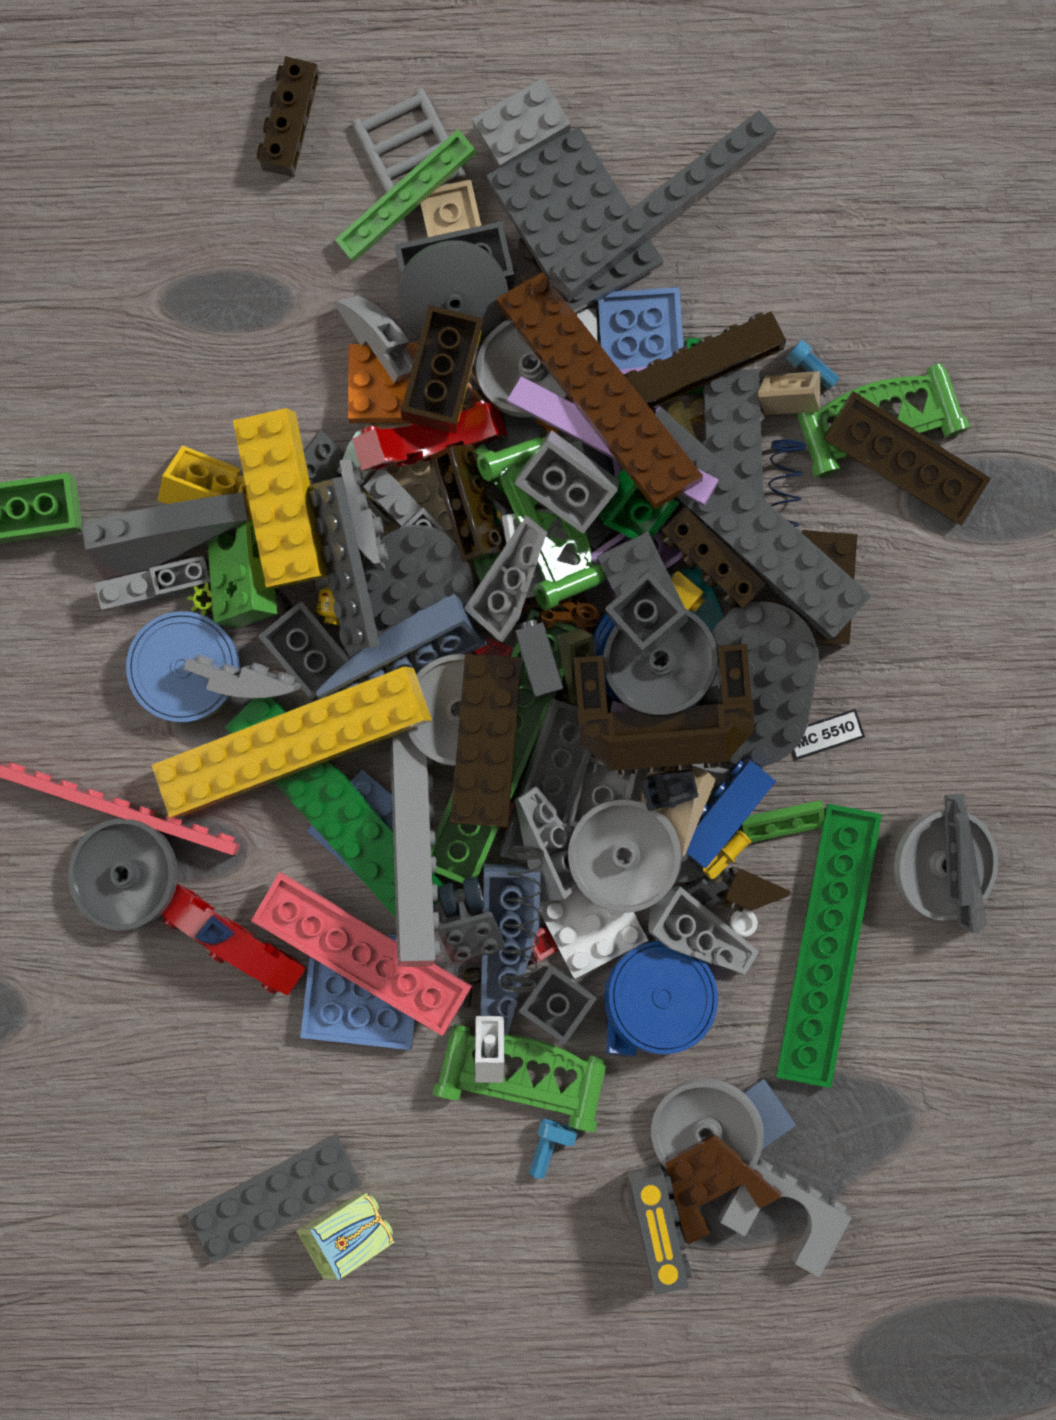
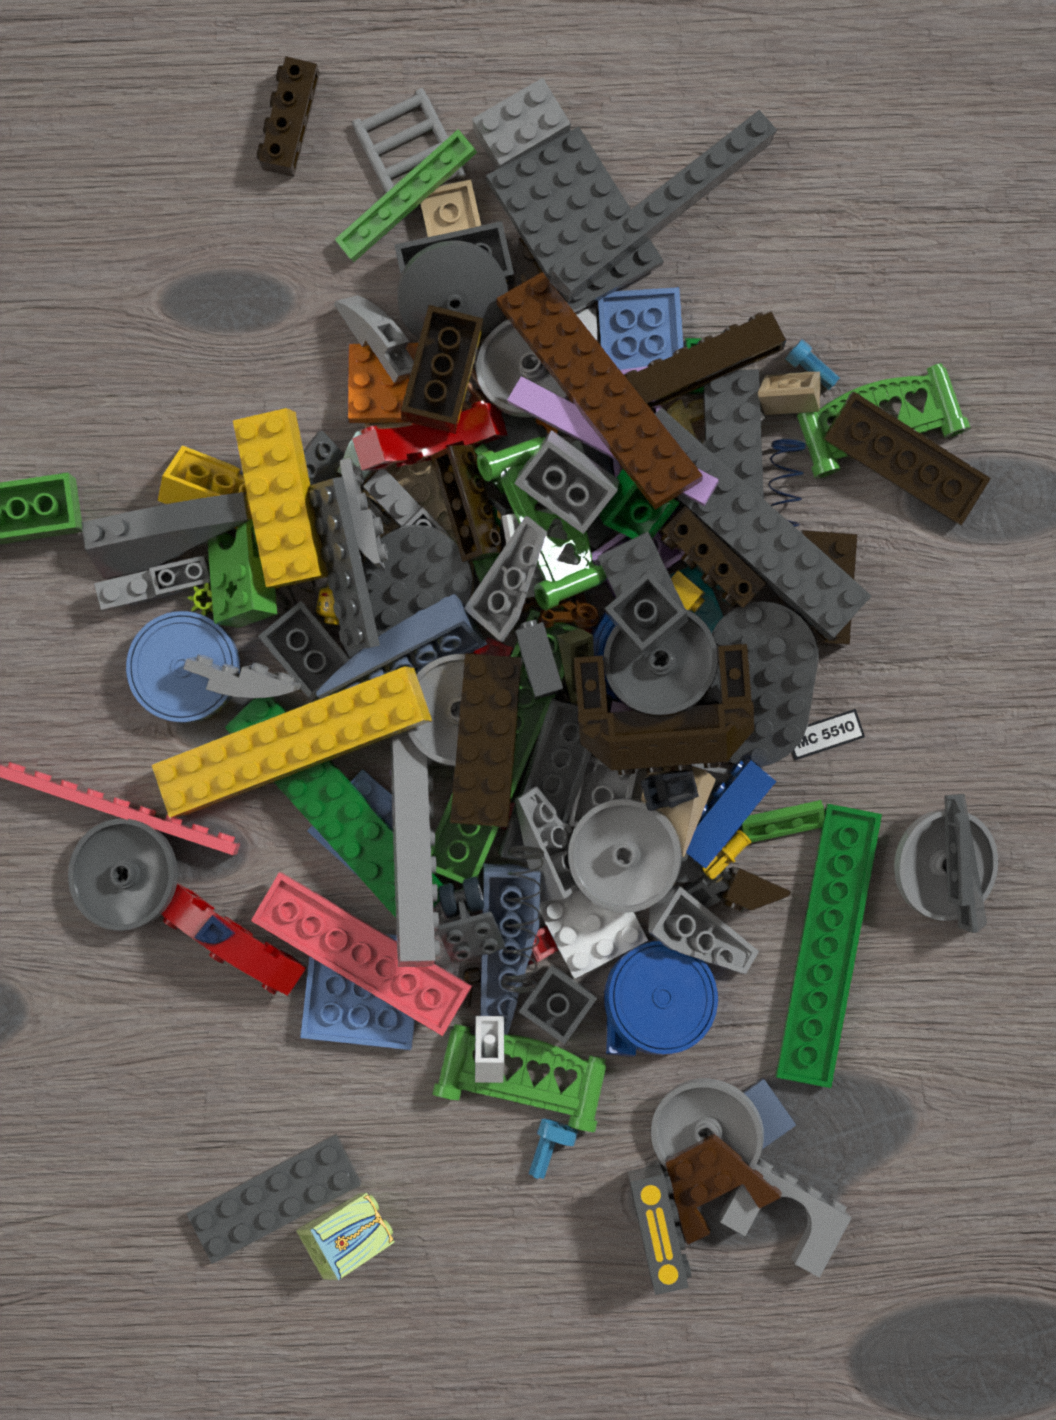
white tile [729,909,758,937] -> none

